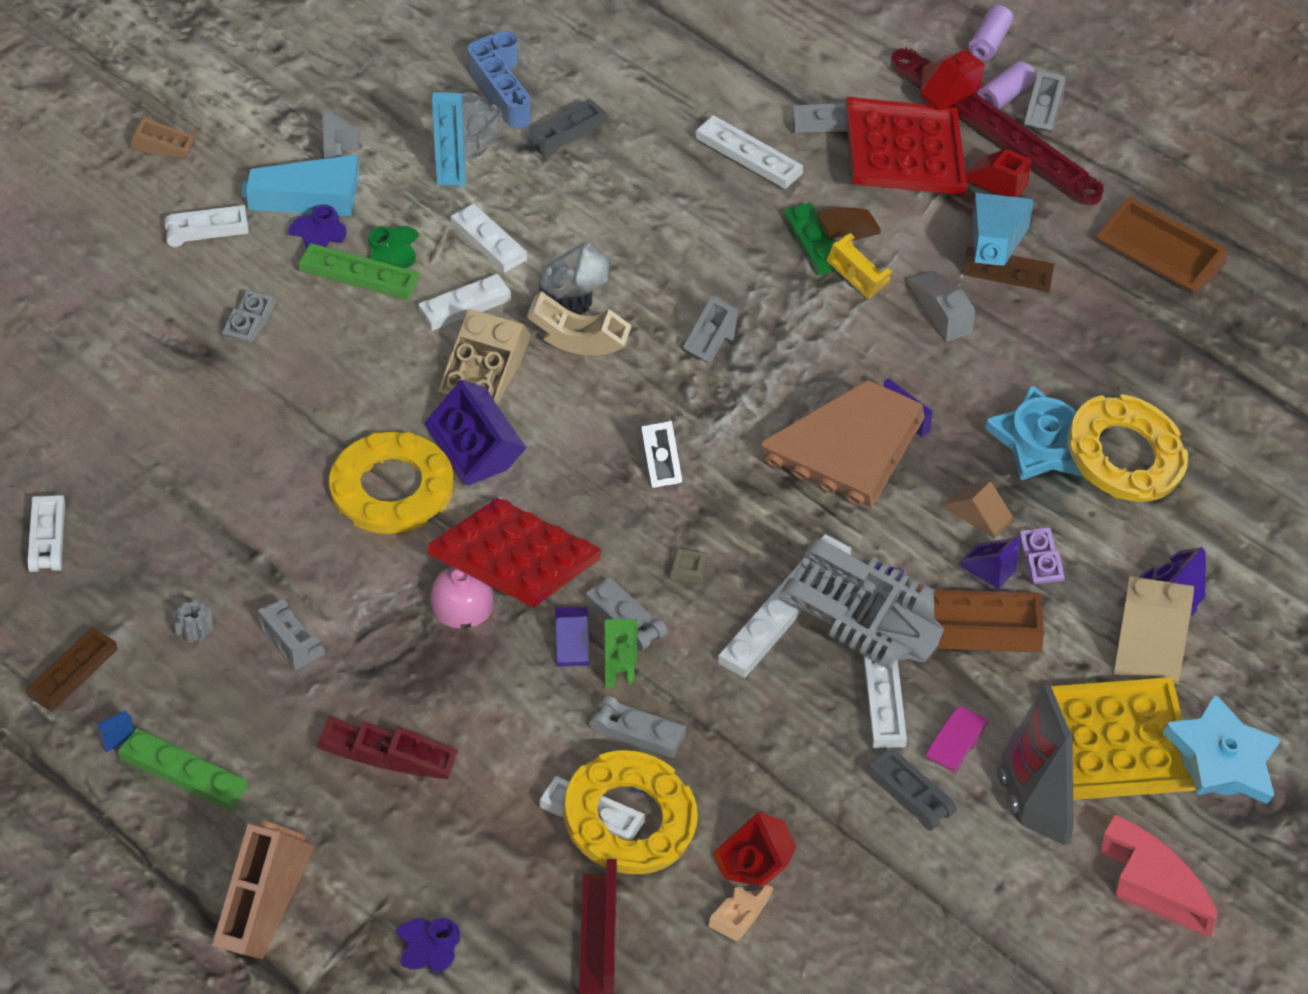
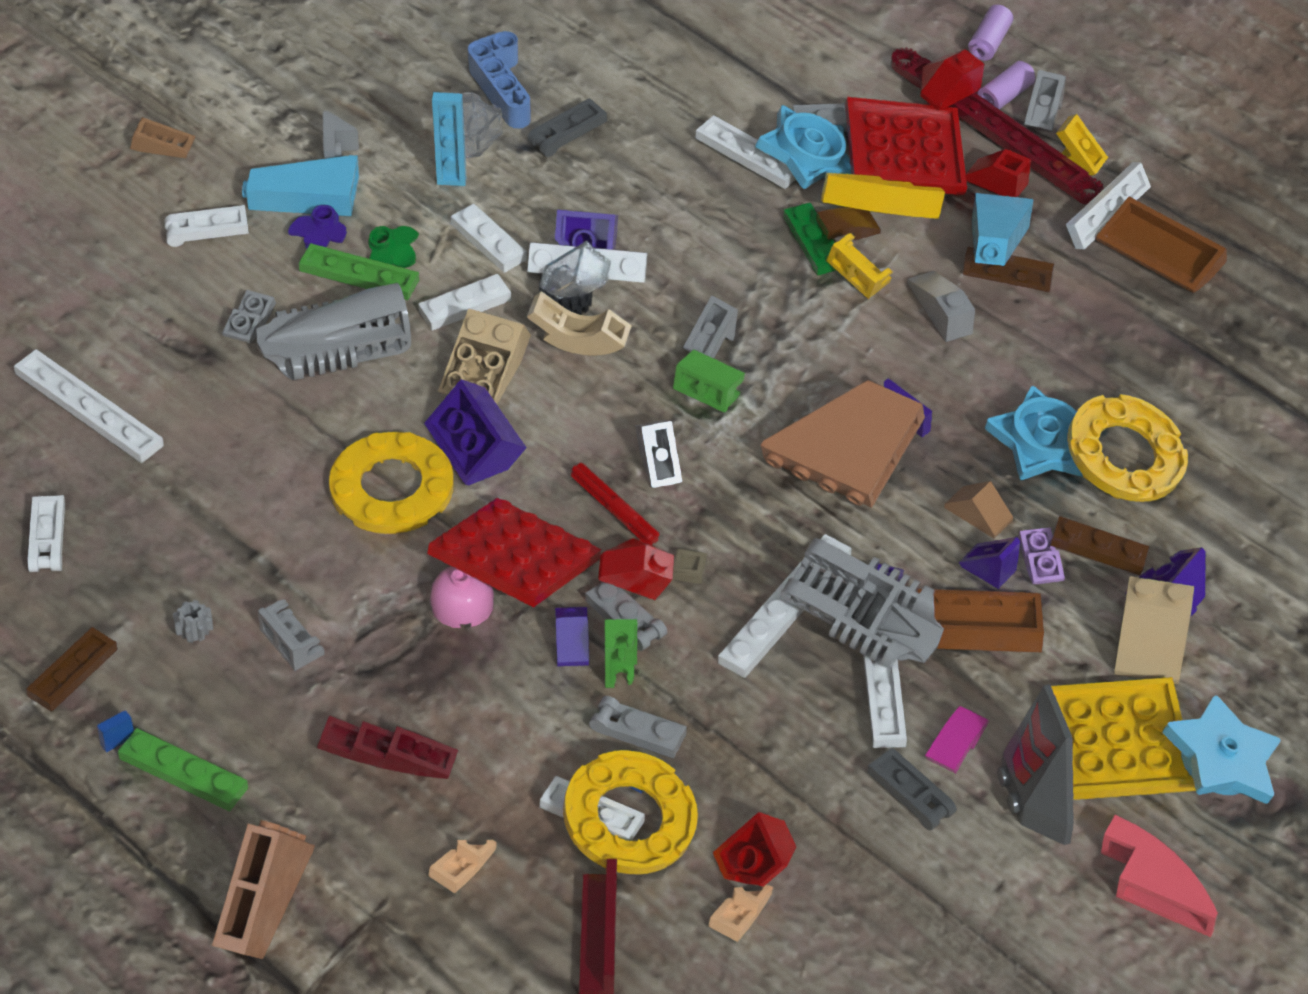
dark purple plate [396,918,460,973] -> none
none -> white plate [14,349,164,463]
none -> light grey connector [256,283,411,381]
none -> light nougat slope [429,840,497,893]
none -> white plate [528,243,648,282]
none -> dark purple slope [555,210,618,250]
none -> red axle [571,463,660,545]
none -> red slope [598,538,674,600]
none -> bright green hinge [673,349,745,413]
none -> medium azure plate [755,105,851,189]
none -> yellow slope [821,173,945,219]
none -> reddish brown plate [1050,516,1149,576]
none -> yellow slope [1056,114,1108,176]
none -> white plate [1066,162,1151,249]

